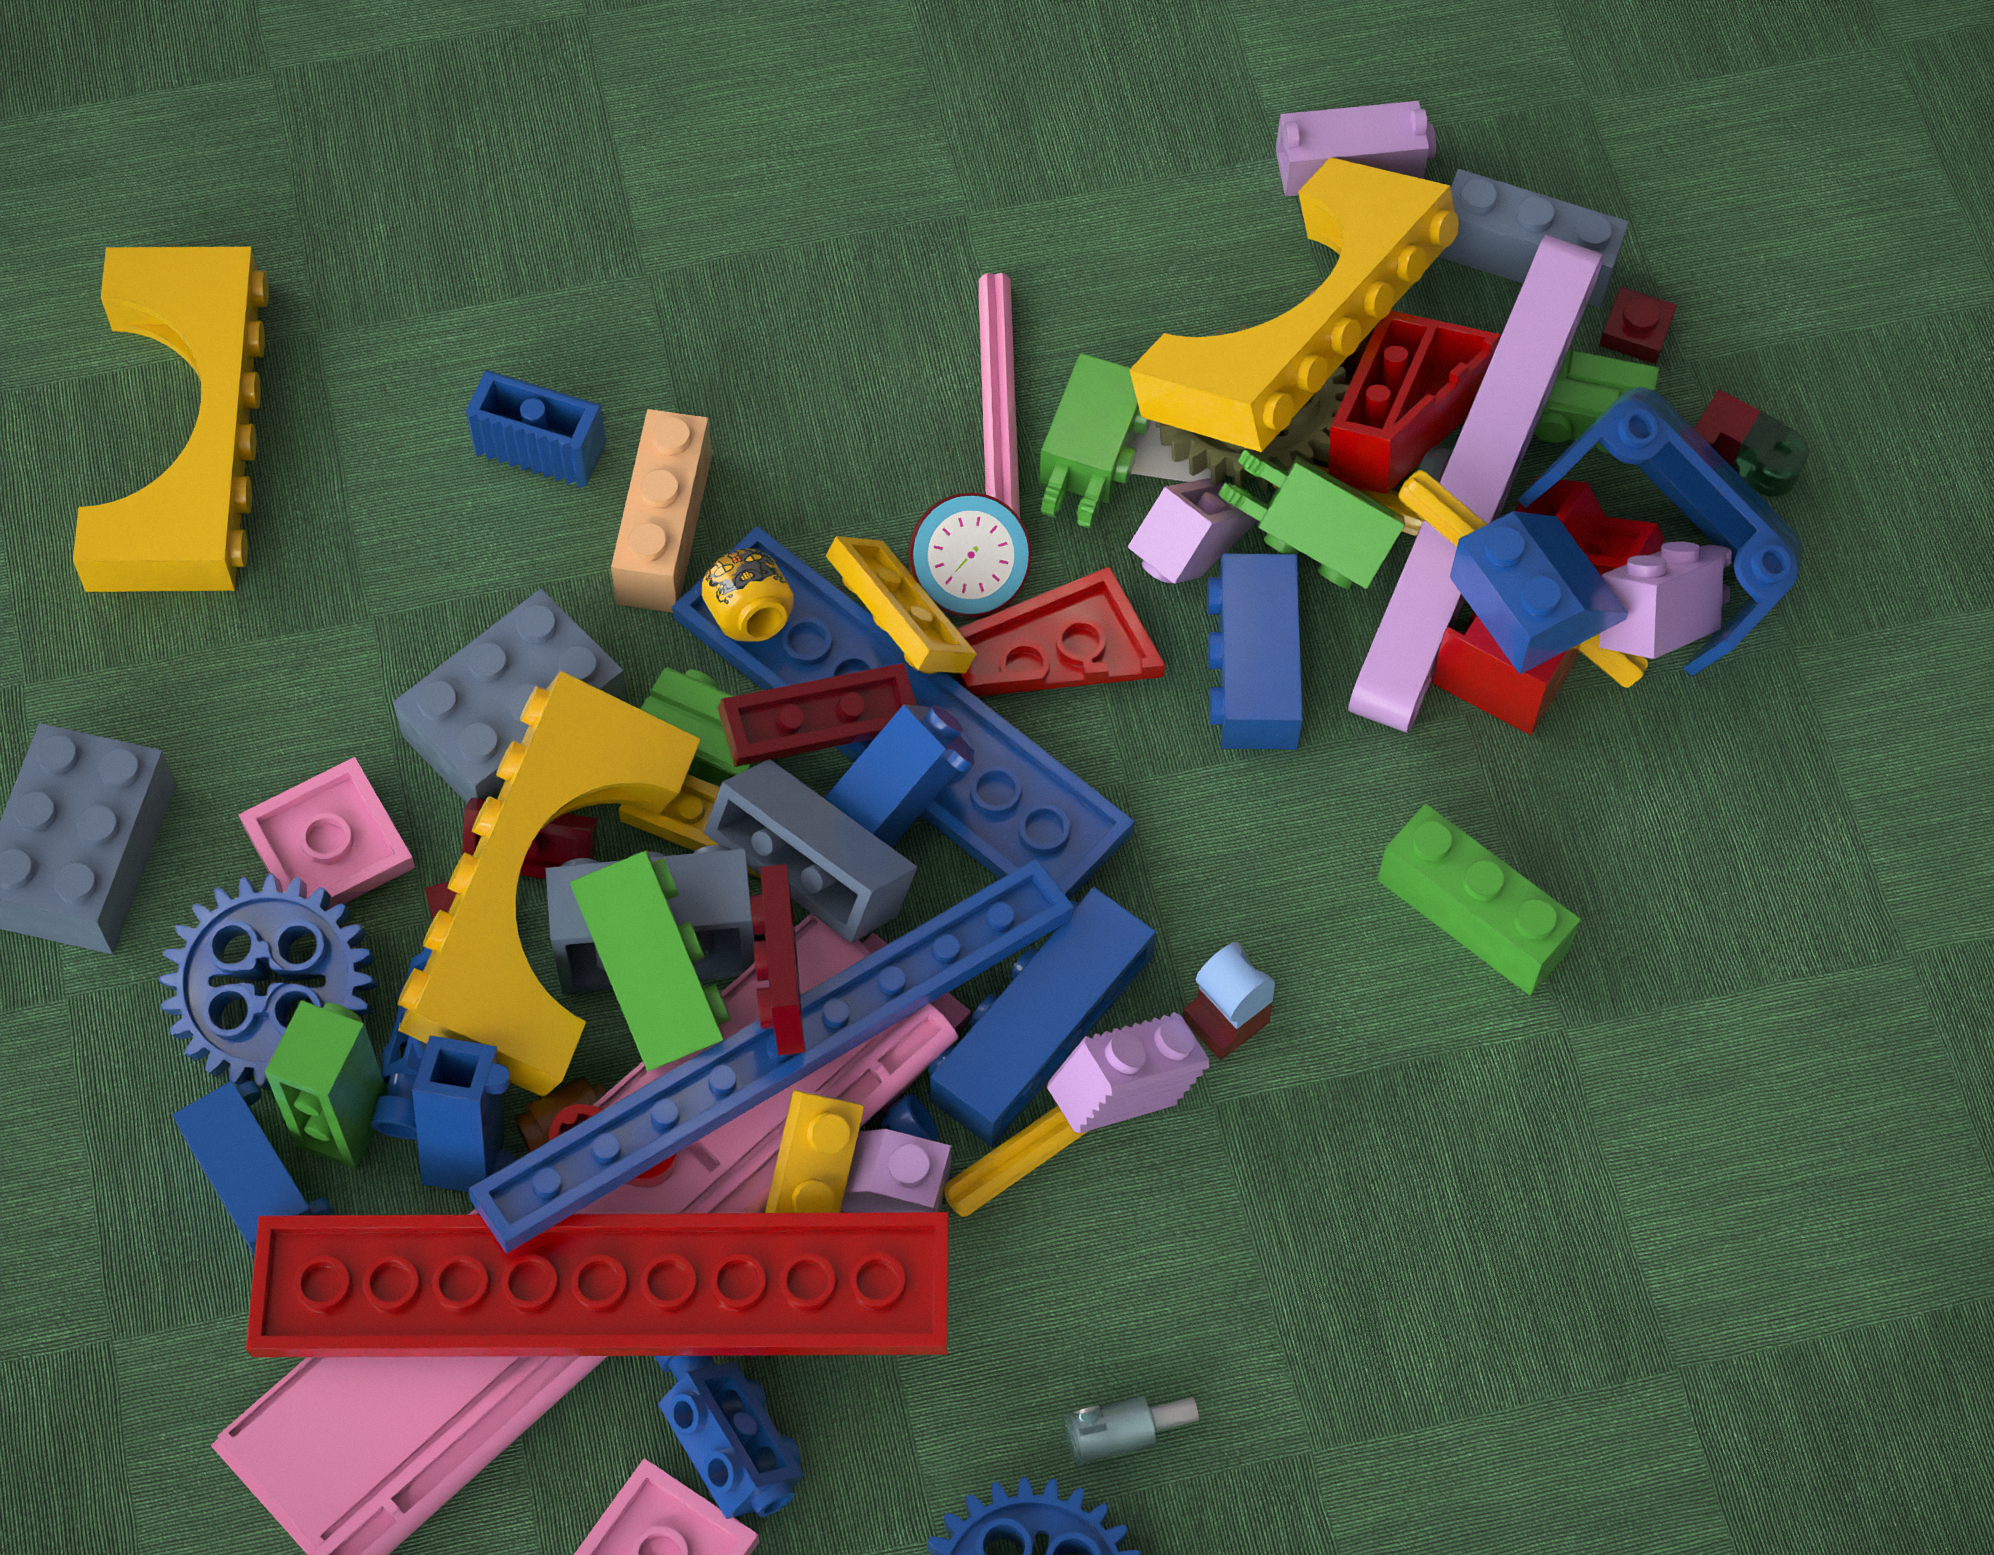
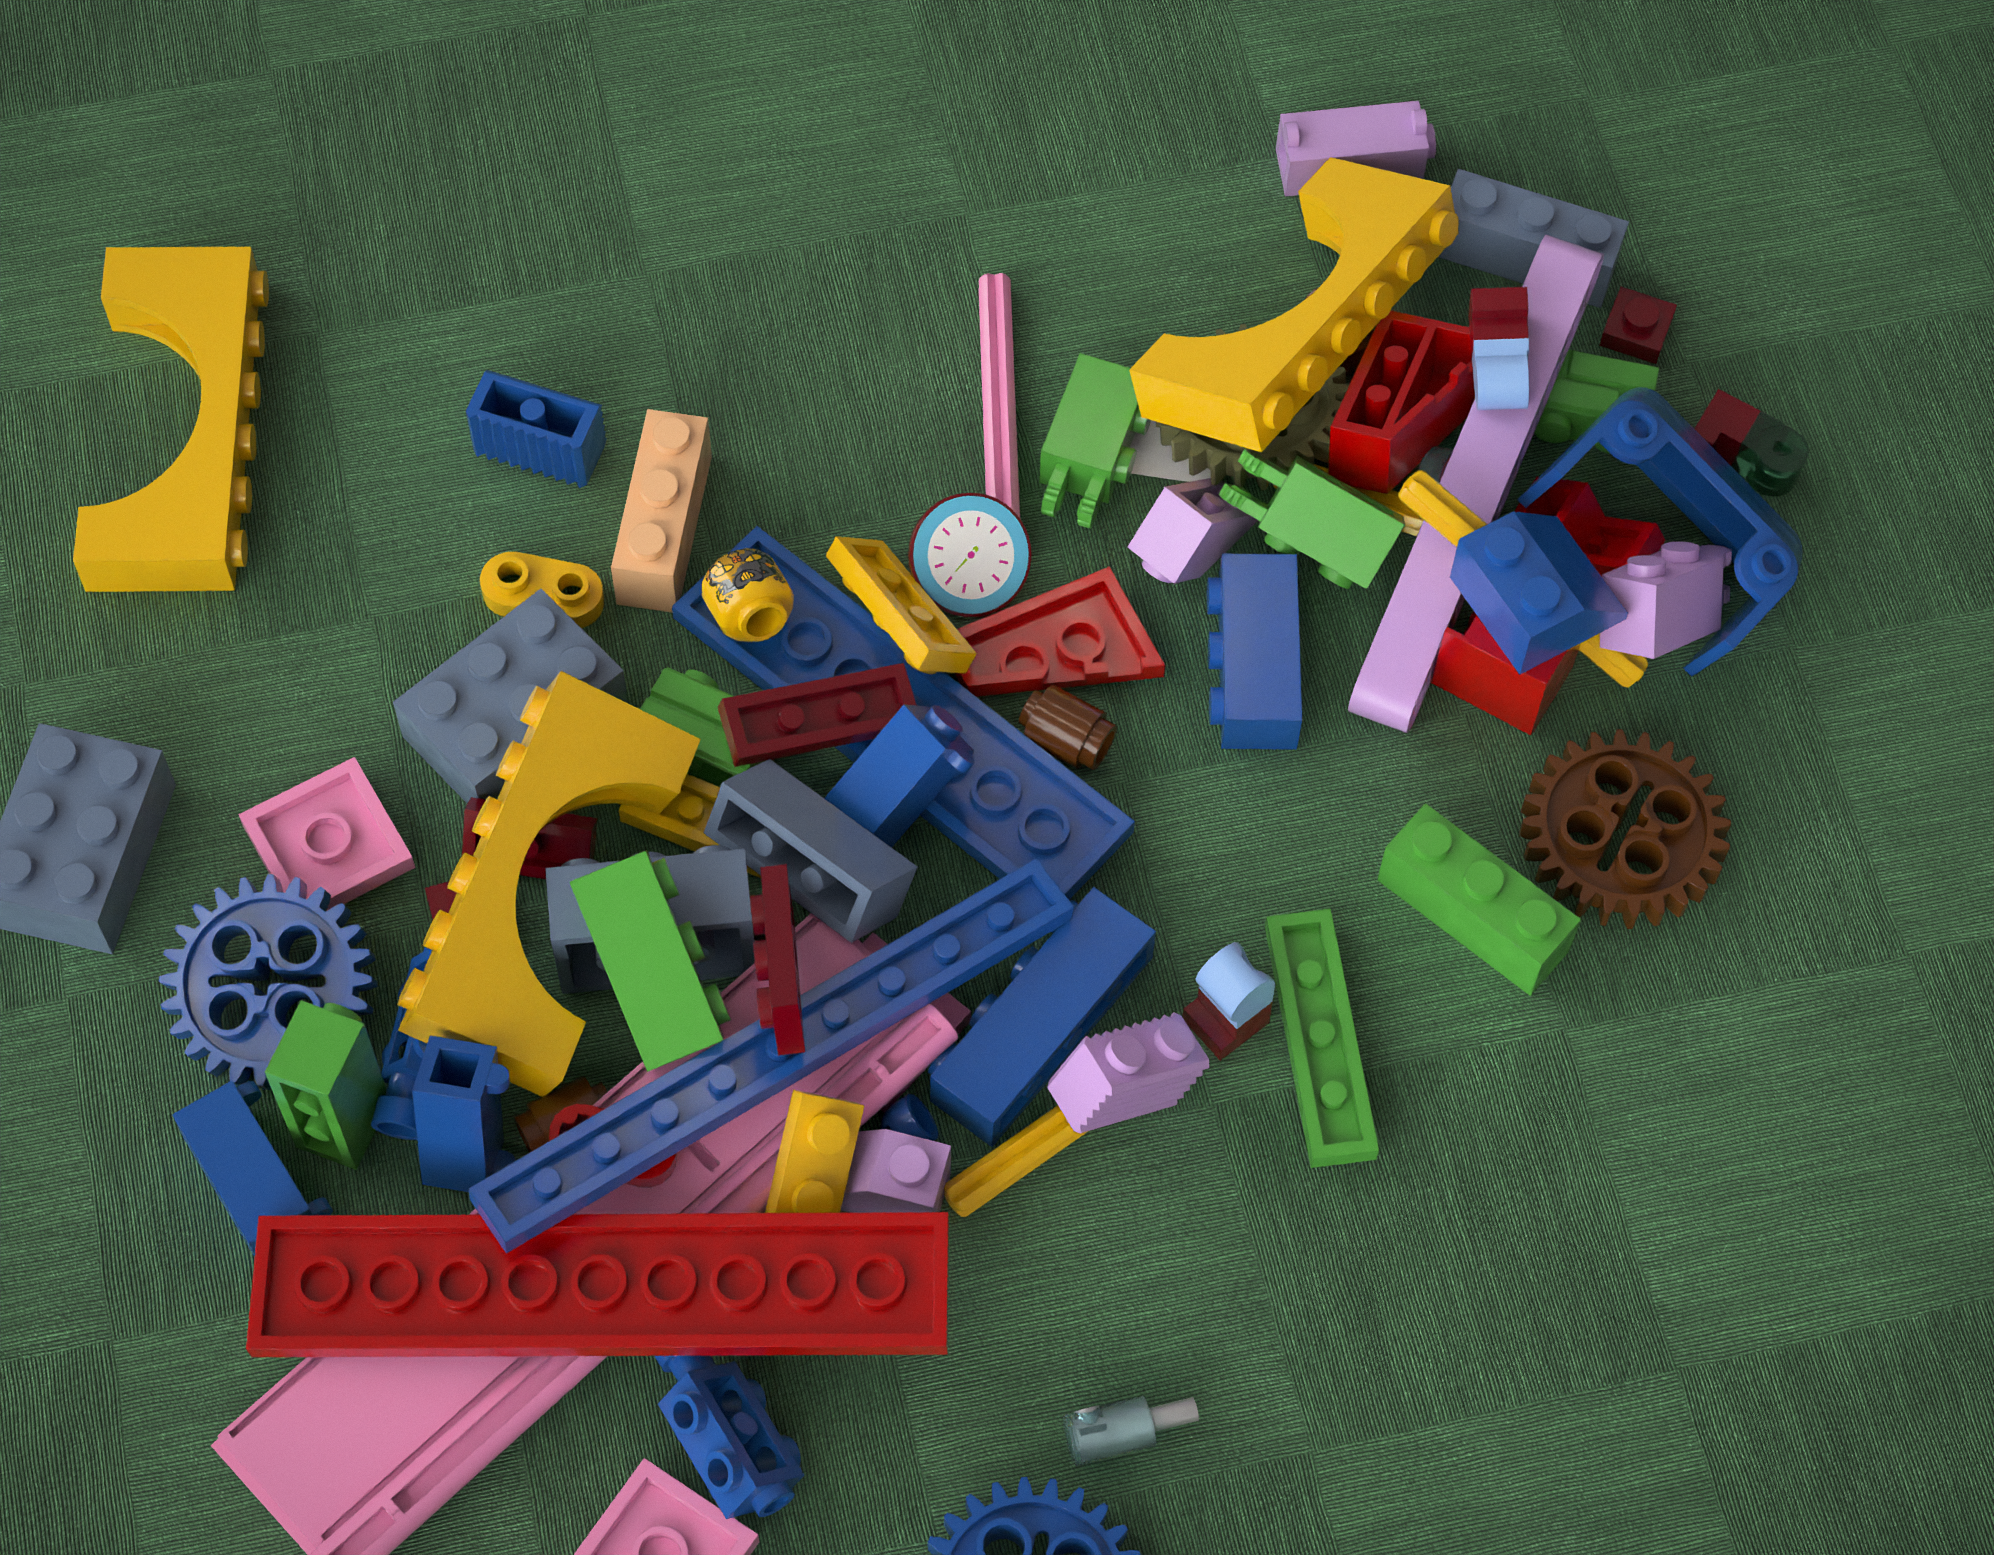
none -> yellow plate [480,552,604,628]
none -> reddish brown brick [1019,685,1118,770]
none -> bright green plate [1265,909,1379,1168]
none -> leg [1468,287,1529,410]
none -> reddish brown gear [1519,729,1731,929]

